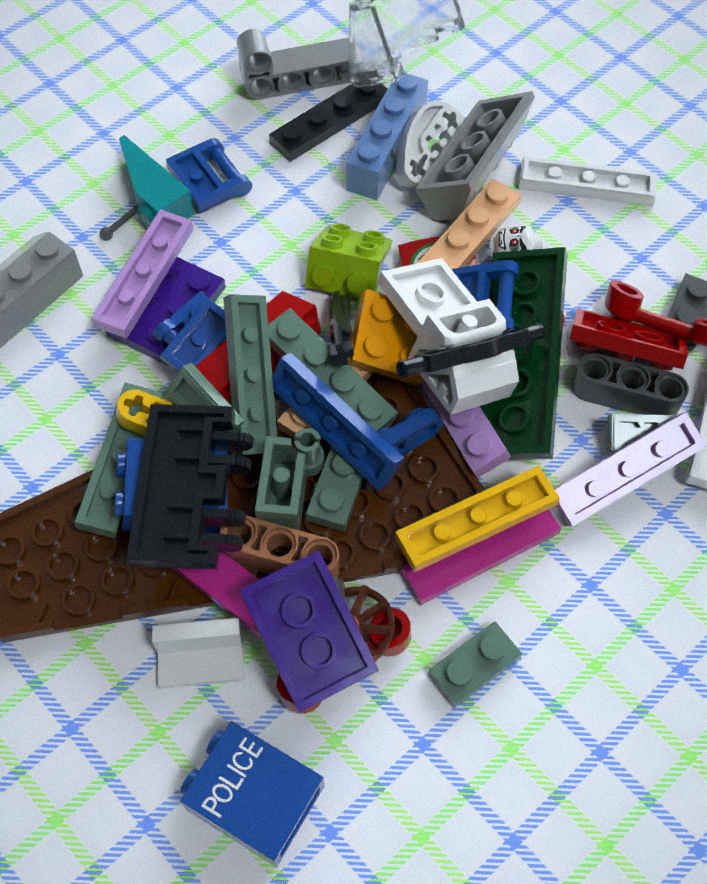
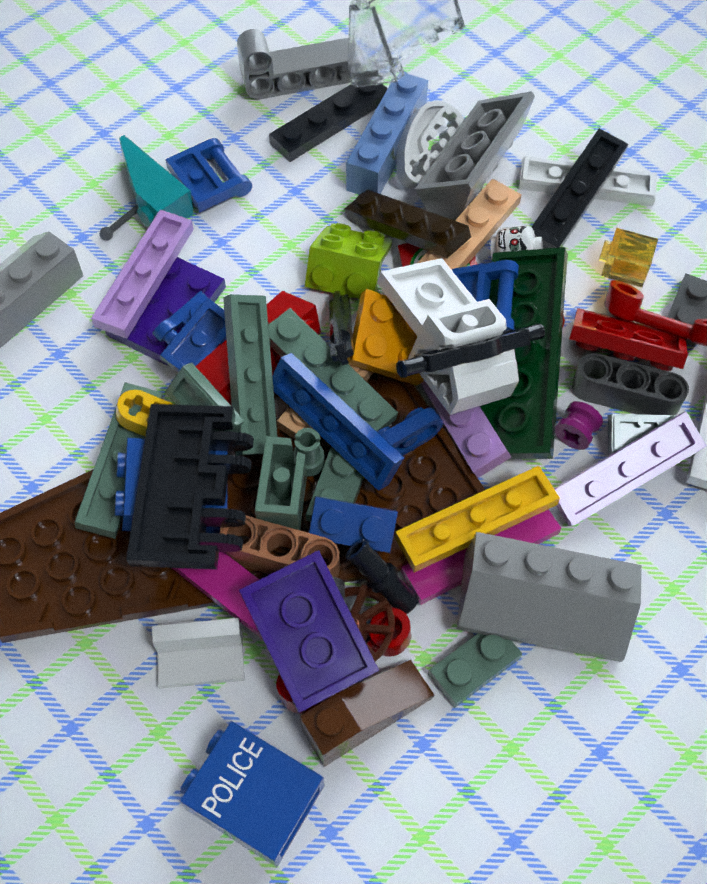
none -> slope [299,660,435,767]
none -> blue plate [308,496,398,553]
none -> dark brown plate [345,189,471,259]
none -> black pin [345,539,419,614]
none -> light grey slope [456,532,642,662]
none -> black plate [531,128,629,248]
none -> magenta wheel [555,401,603,450]
none -> clear yellow brick [599,228,658,287]

